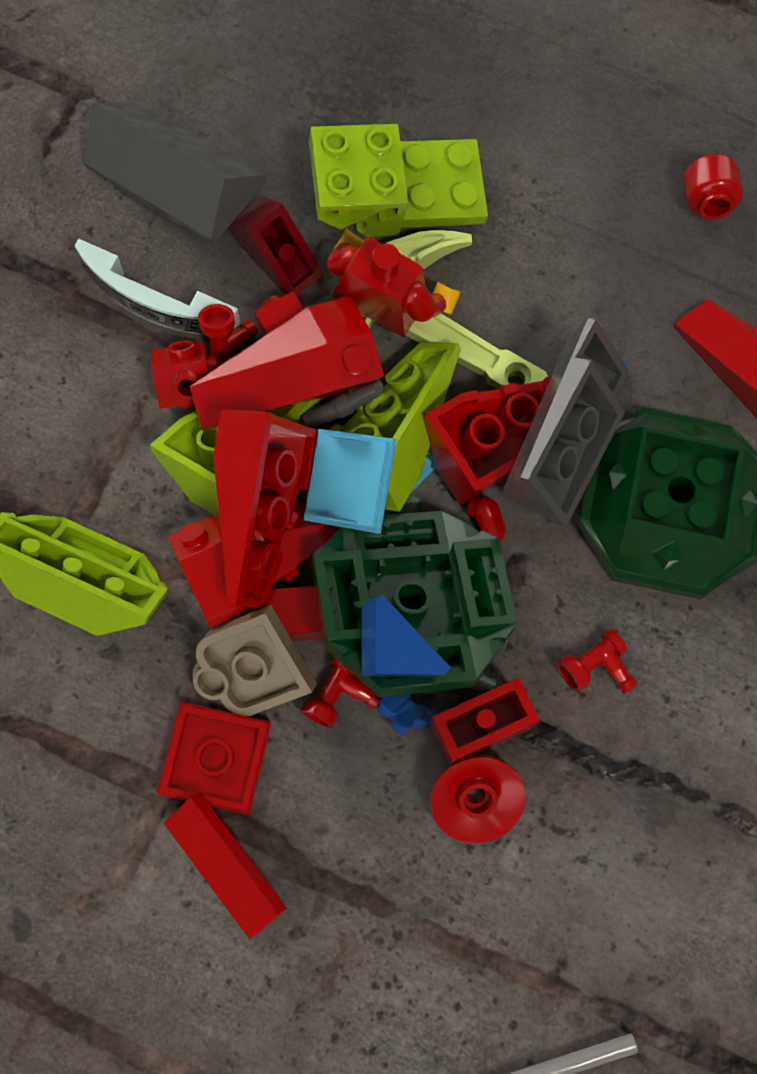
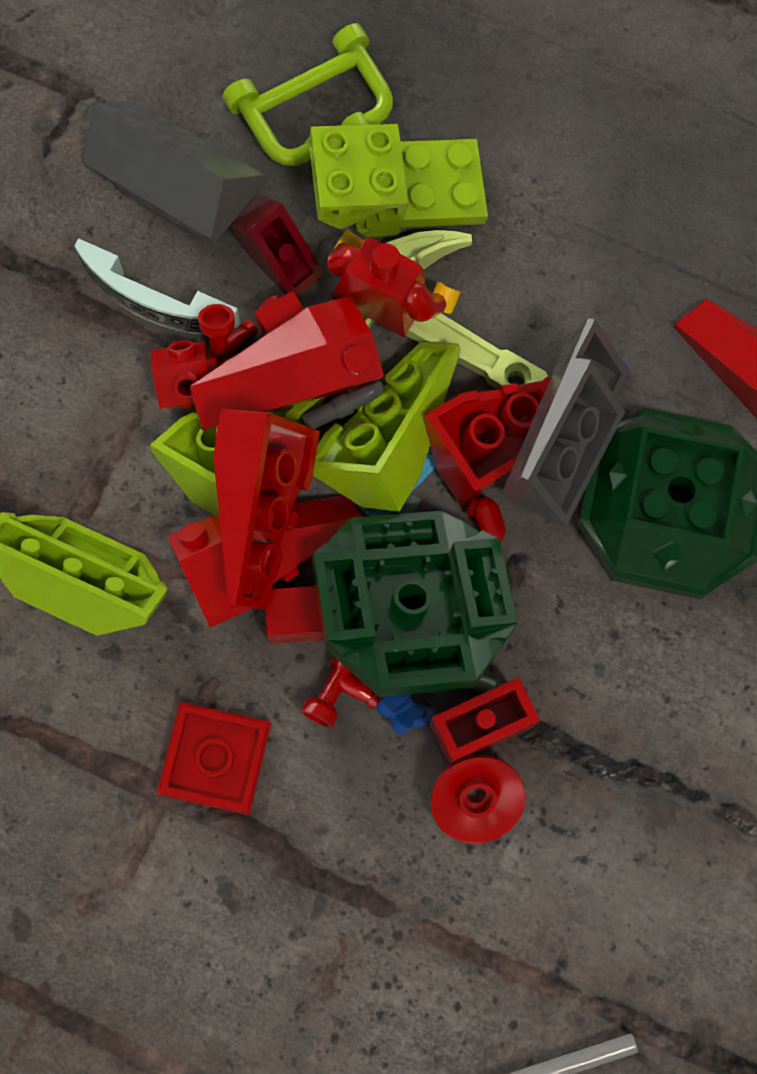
red tile [164,792,287,939] -> none
dark tan plate [192,605,317,716] -> none
medium azure piece [303,429,397,534] -> none
blue slope [362,595,451,677] -> none
red piece [556,629,638,694] -> none
red head [683,154,743,220] -> none
none -> lime bar [222,23,393,166]

